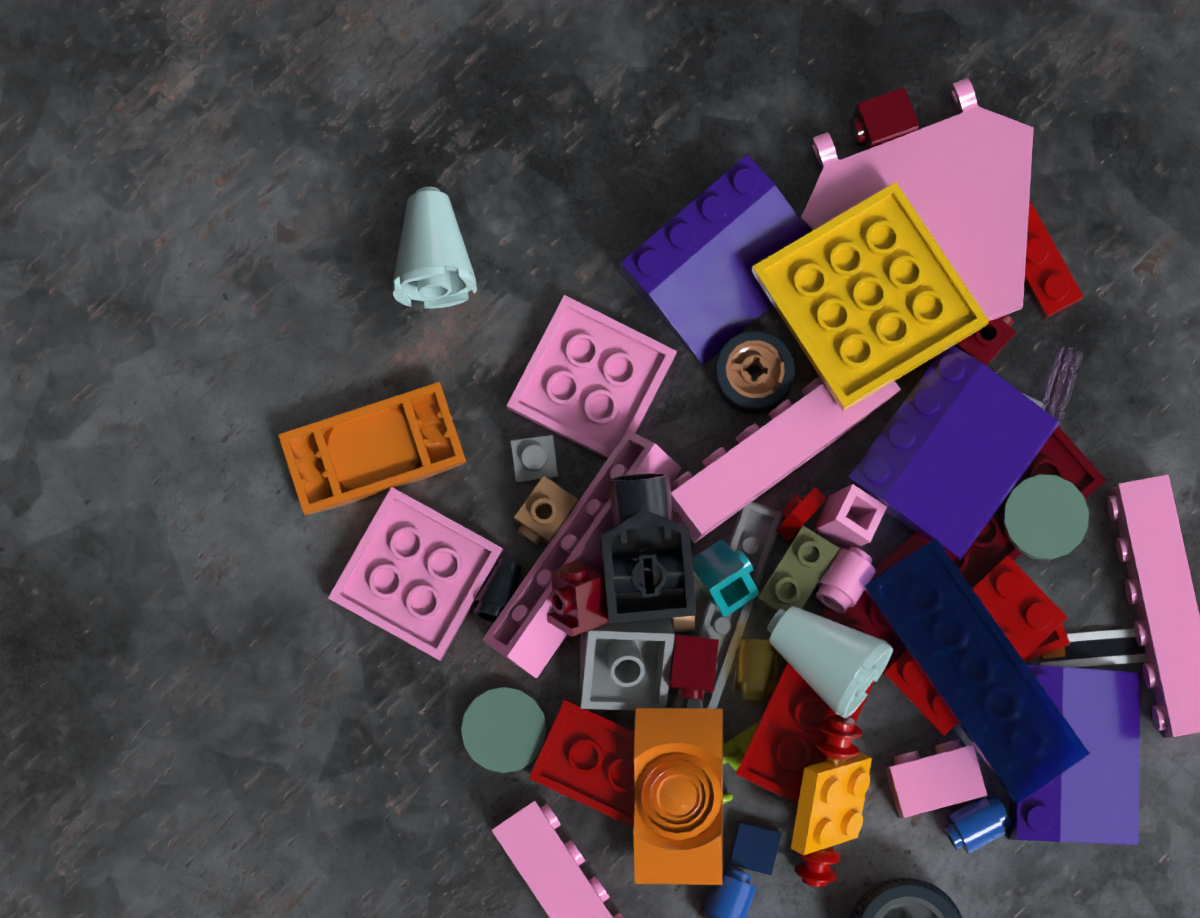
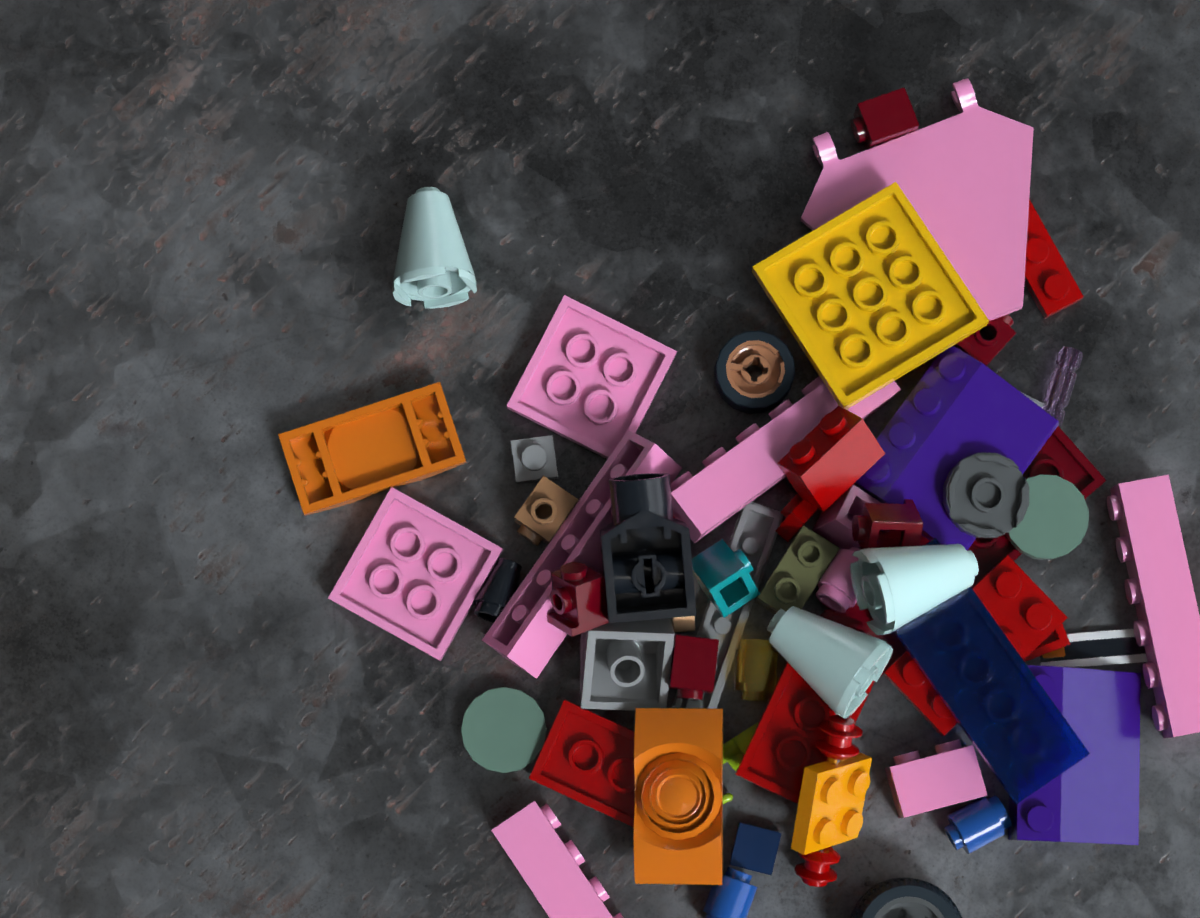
dark purple slope [620,154,810,366] -> none
none -> red brick [777,405,885,512]
none -> light aqua cone [850,544,979,635]
none -> dark red brick [852,499,923,549]
none -> dark grey tile [943,453,1029,538]

